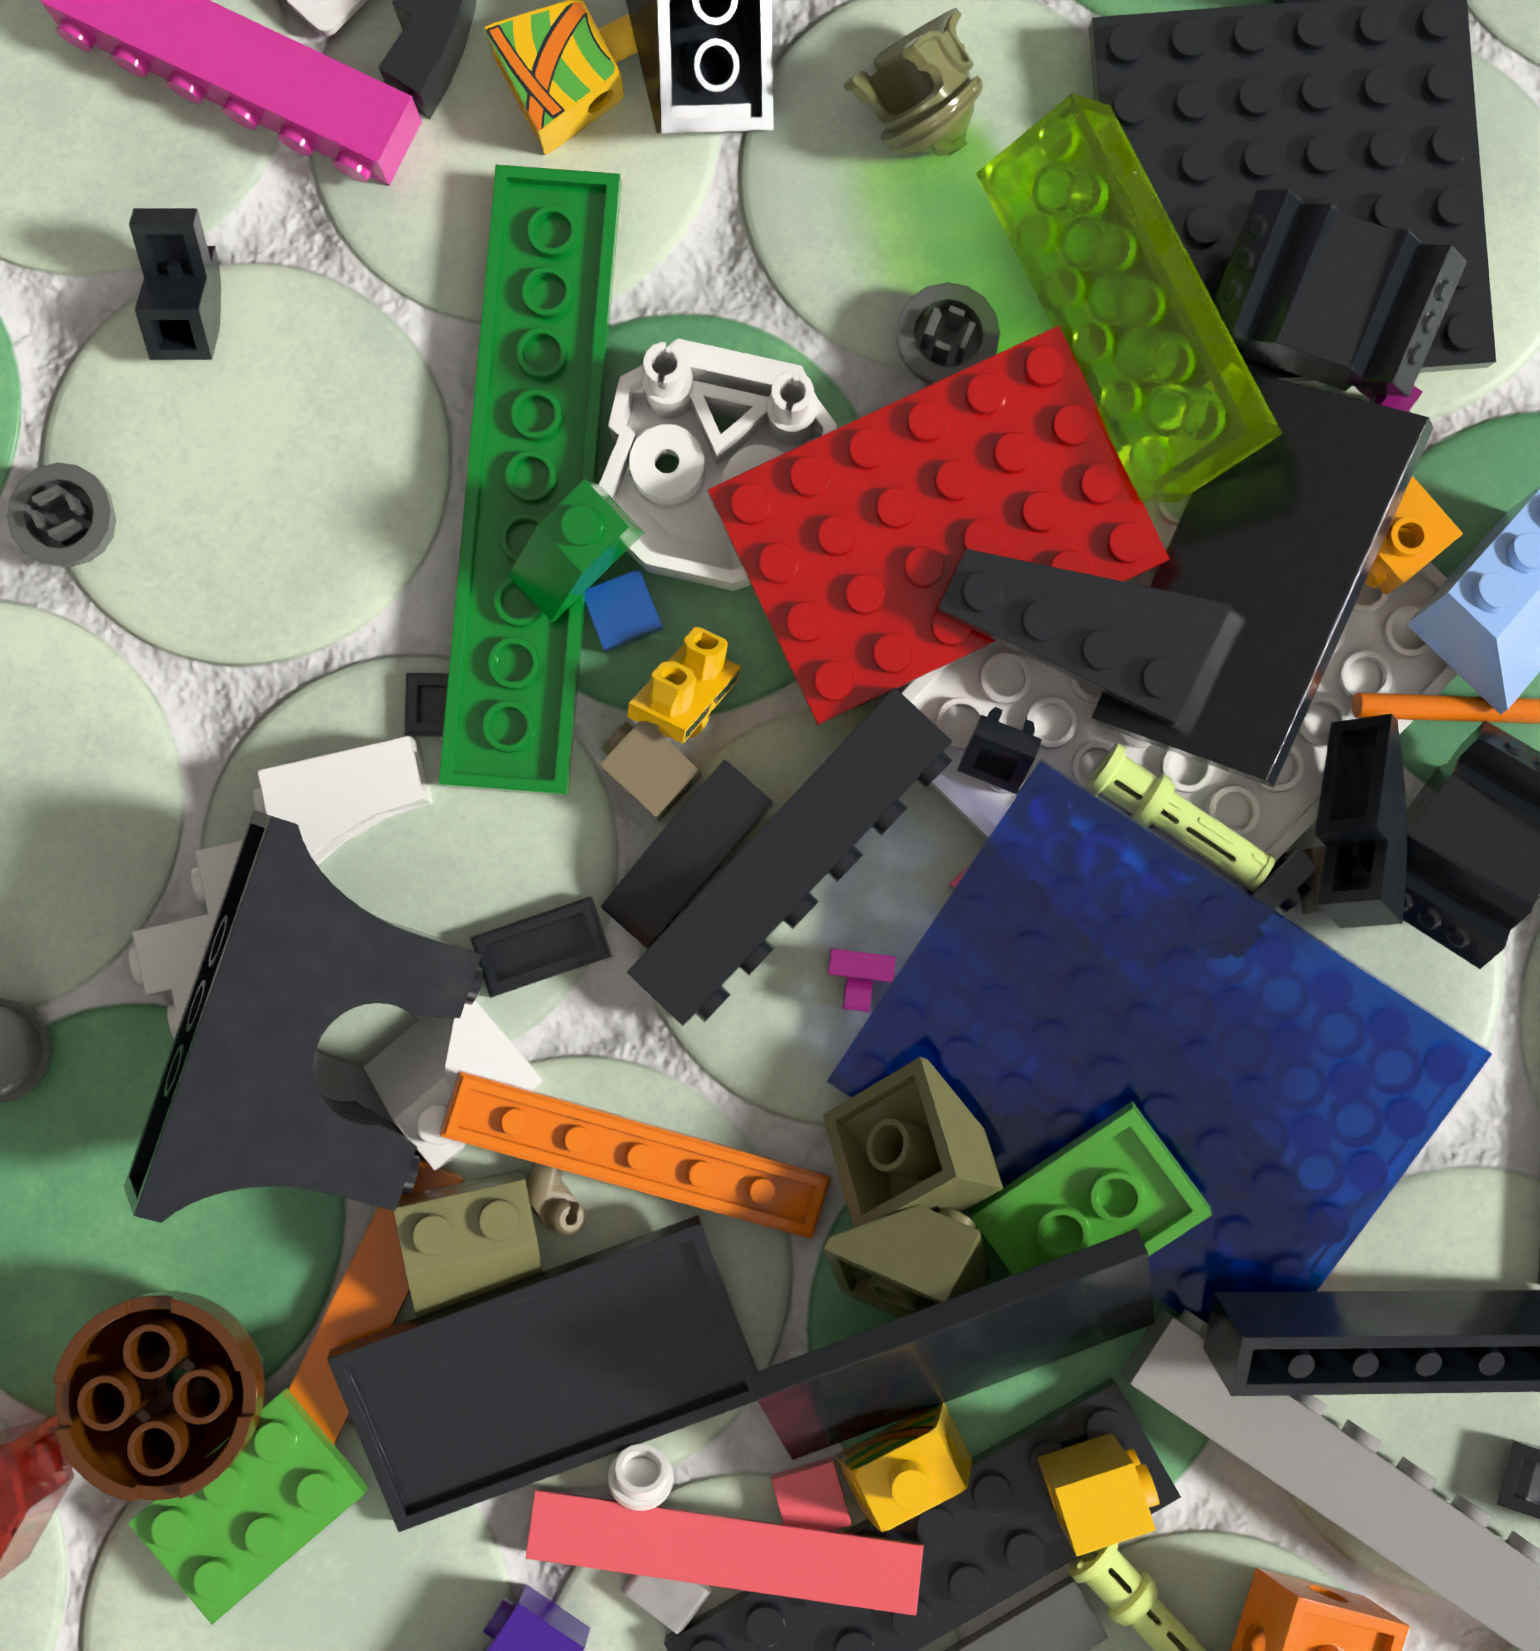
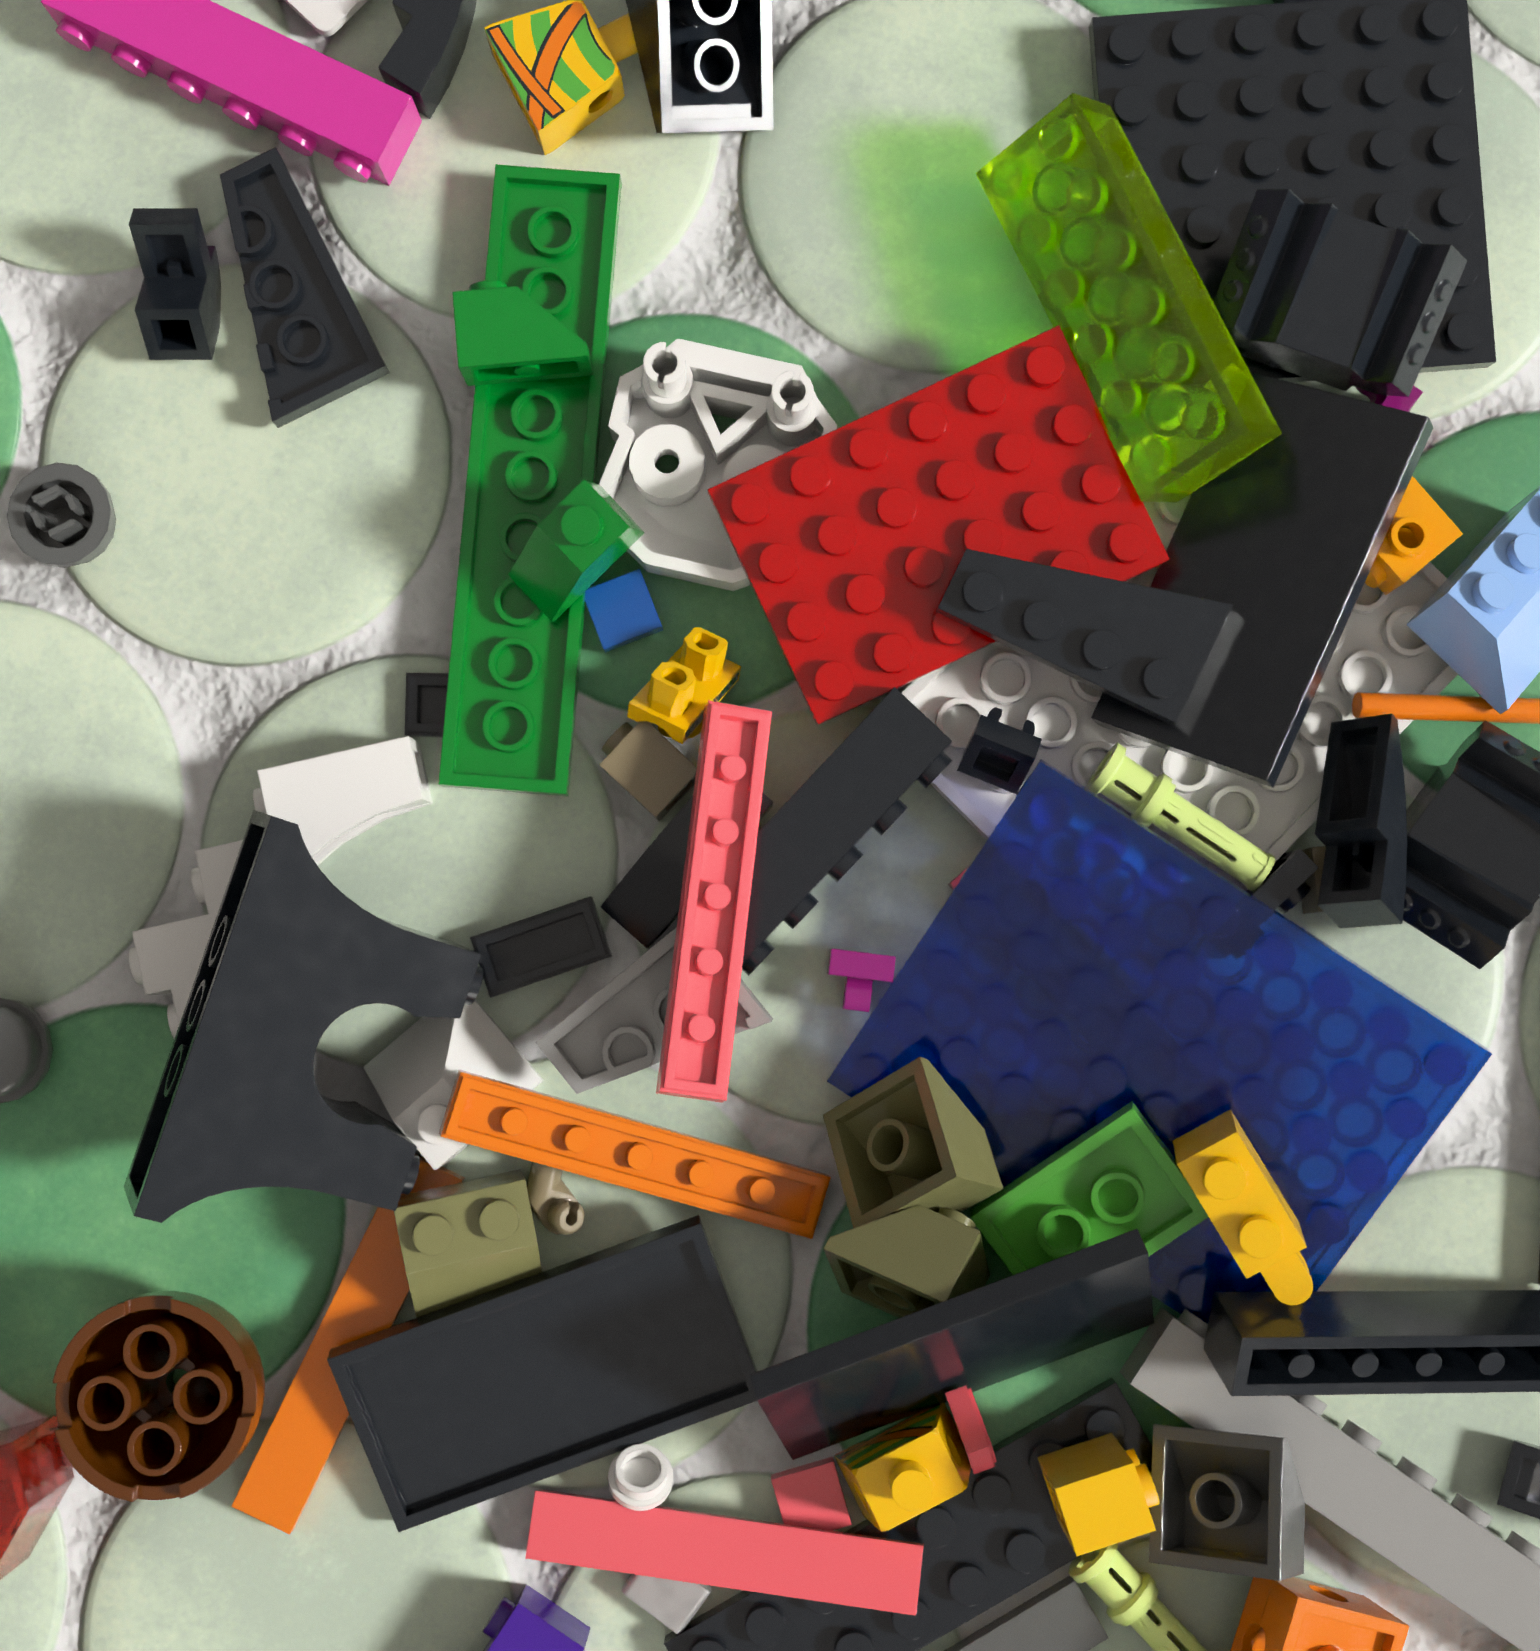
bright green plate [128,1387,369,1625] -> none
olive helmet [844,8,983,156] -> none
dark grey piece [896,282,1000,385] -> none
none -> black wing [220,147,390,428]
none -> green slope [452,280,593,386]
none -> light grey wing [535,927,773,1094]
none -> coral tile [656,700,772,1103]
none -> coral tile [945,1385,997,1475]
none -> dark grey slope [1149,1424,1305,1581]
none -> yellow brick [1173,1109,1313,1305]

